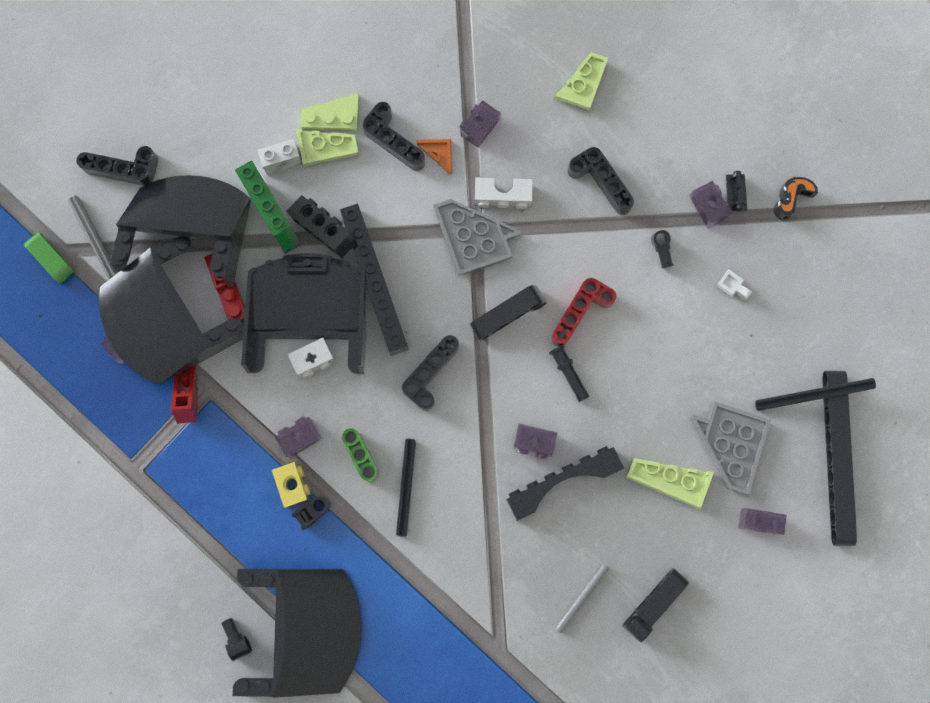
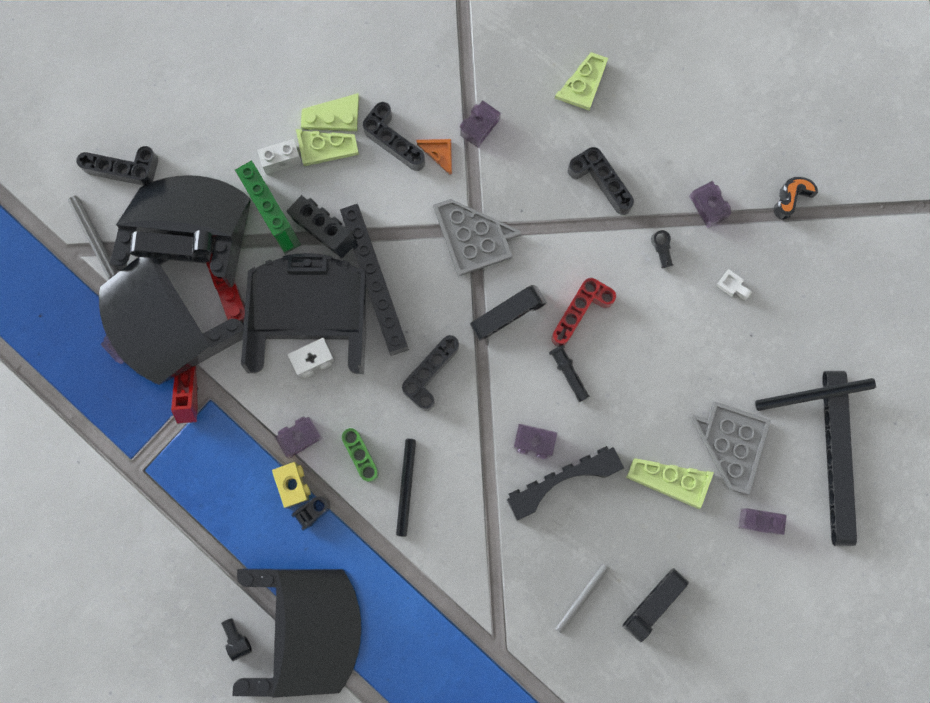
bright green beam [23,232,75,284] -> none
white arch [474,177,532,209] -> none
black hinge [726,171,747,211] -> none
none -> black beam [130,230,212,263]

